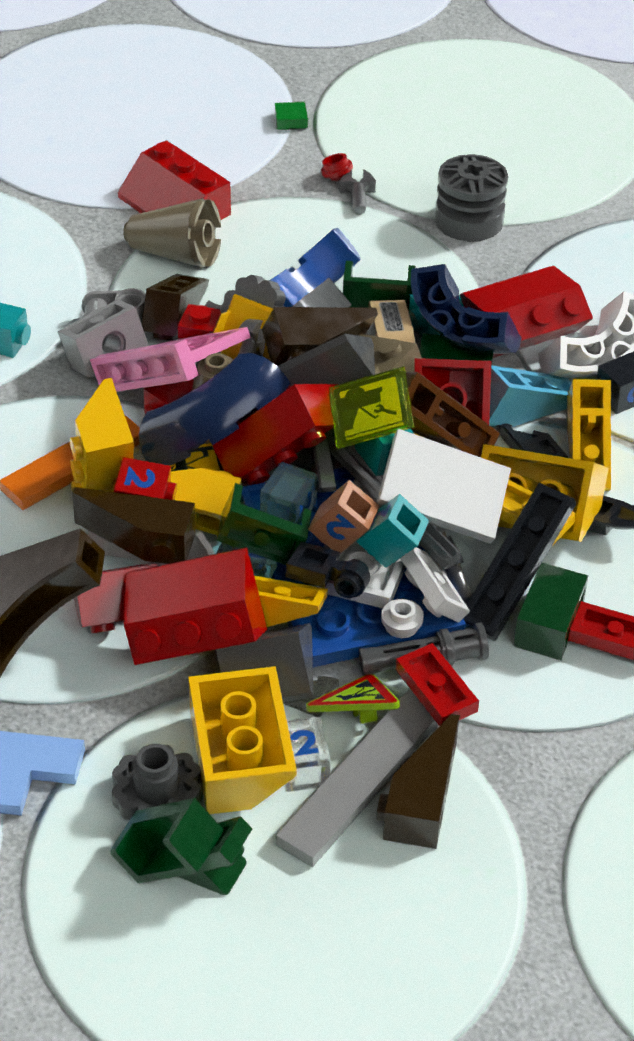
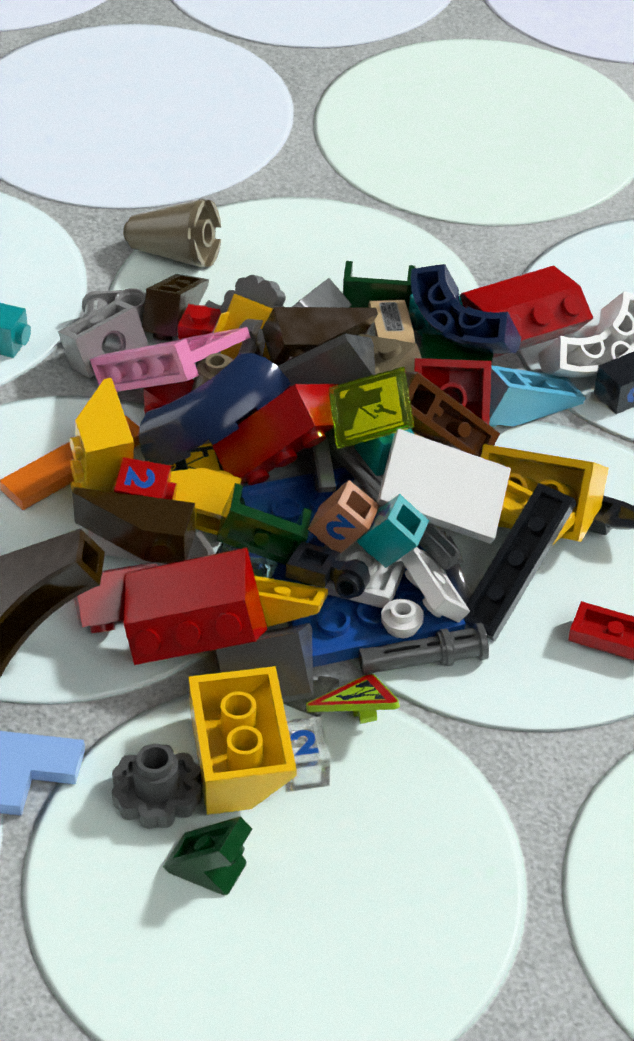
dark green panel [110,798,224,883] -> none
red slope [118,140,231,220] -> none
clear light blue brick [260,462,317,523] -> none
blue brick [269,228,361,307] -> none
green tile [274,102,308,130] -> none
light grey tile [276,688,438,867] -> none
red plate [321,153,353,181] -> none
flat silver bar [340,169,376,215] -> none
dark brown slope [376,714,460,849] -> none
red plate [395,643,479,726] -> none
dark grey wheel [435,154,509,242] -> none
black tile [499,424,569,458] -> none
dark green panel [514,562,589,661] -> none
yellow slope [567,379,611,491] -> none

